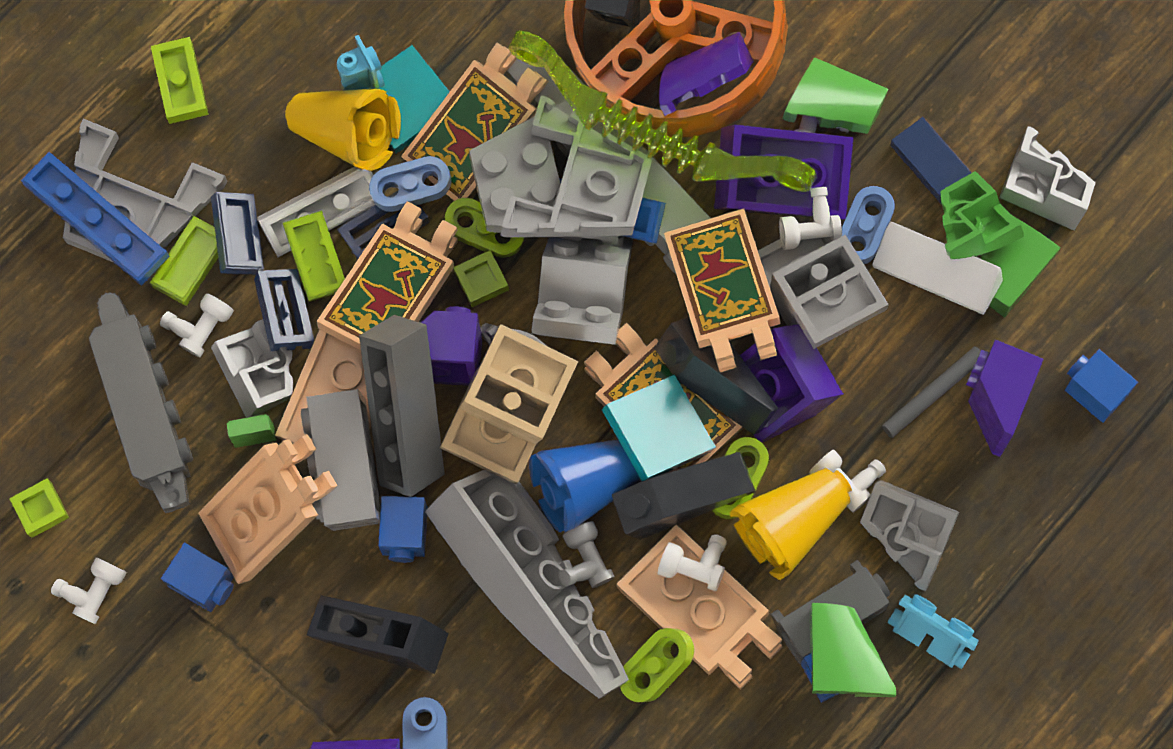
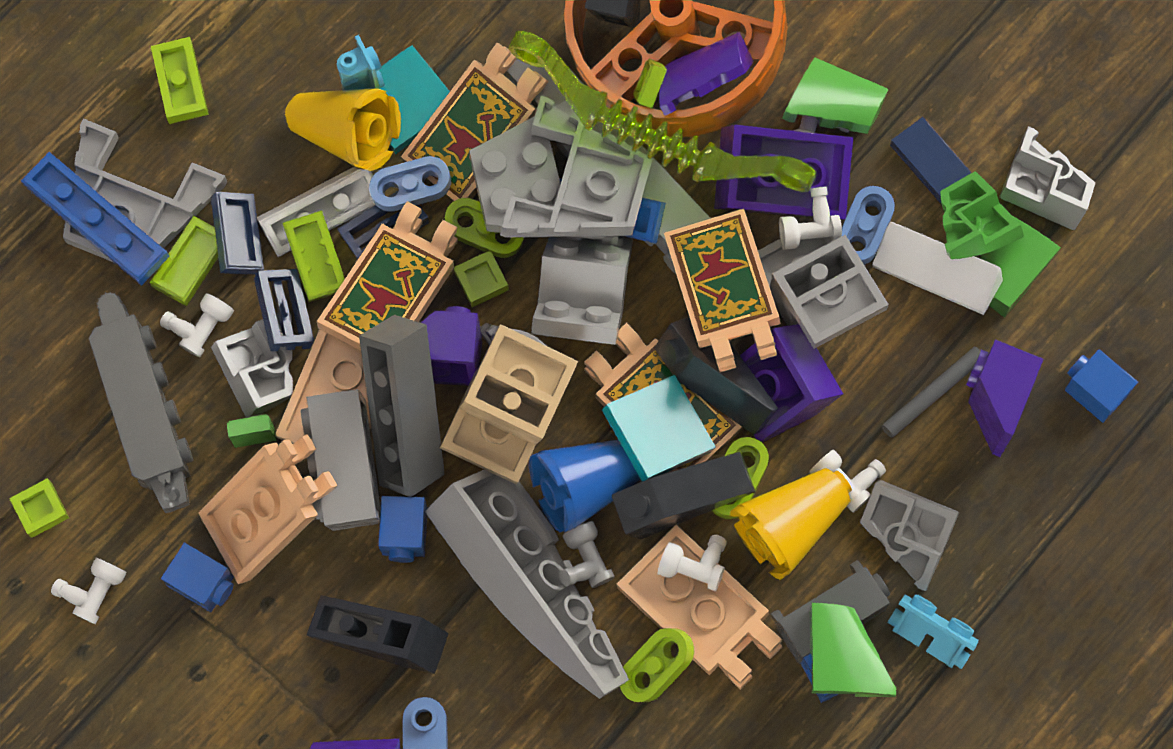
none -> lime tile [633,59,667,109]

